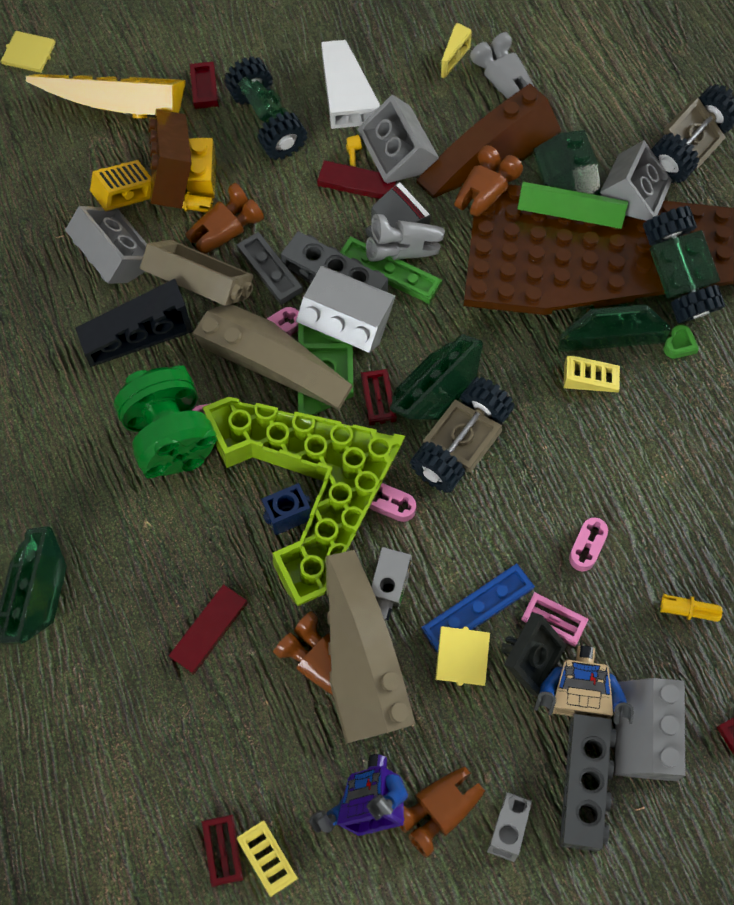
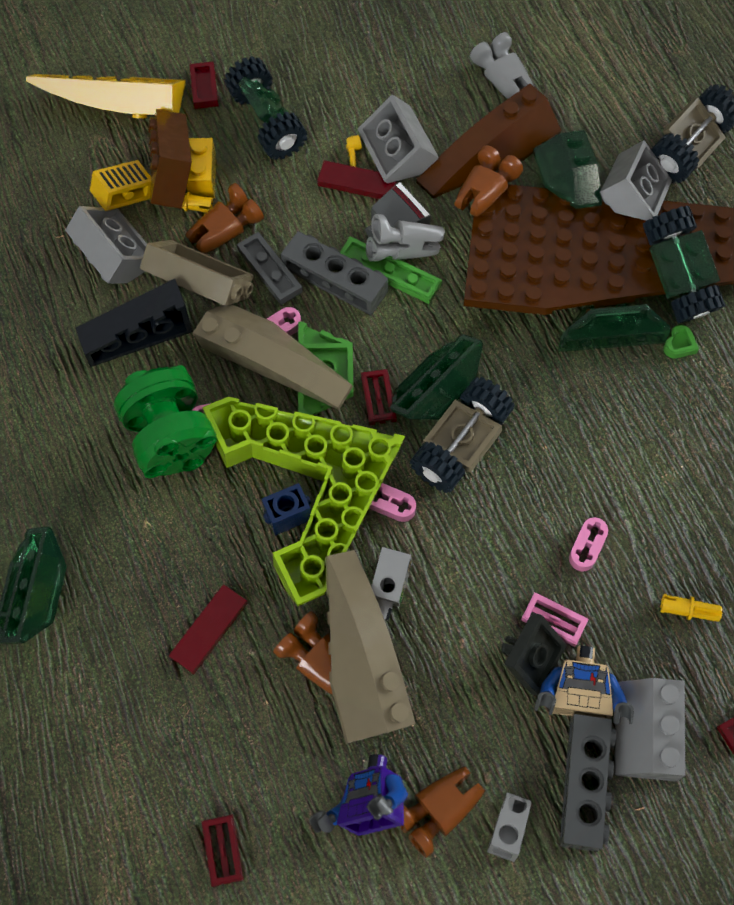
light yellow piece [1,31,56,73] -> none
light yellow slope [237,821,298,897] -> none
light grey slope [296,266,396,353] -> none
white slope [321,40,380,129] -> none
blue tile [421,563,535,653] -> none
light yellow piece [435,626,490,686] -> none
light yellow slope [441,23,472,78] -> none
bright green tile [518,182,628,229] -> none
light yellow slope [564,356,620,393] -> none

